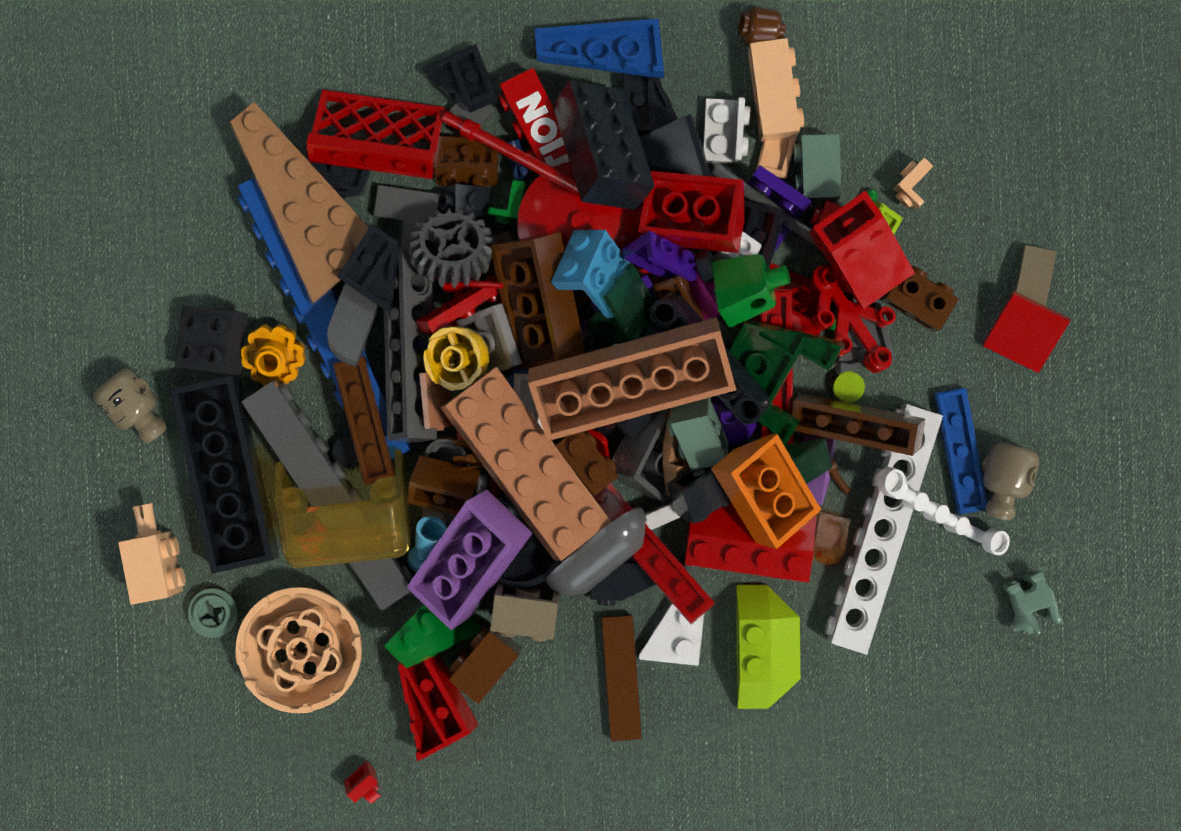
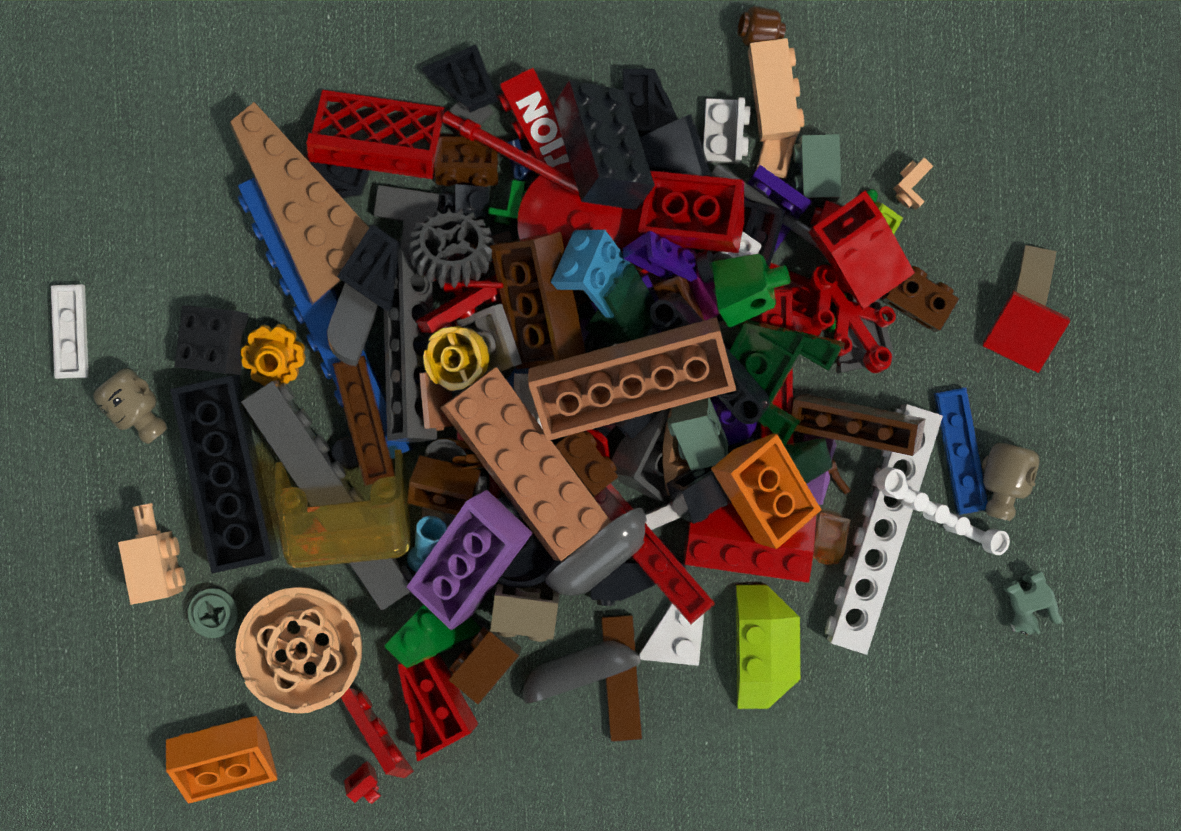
blue wing [535,19,664,79] -> none
lime tile [832,372,865,403] -> none
none -> white tile [51,284,89,379]
none -> orange slope [166,716,278,804]
none -> red wing [341,688,414,778]
none -> dark grey brick [523,641,641,704]

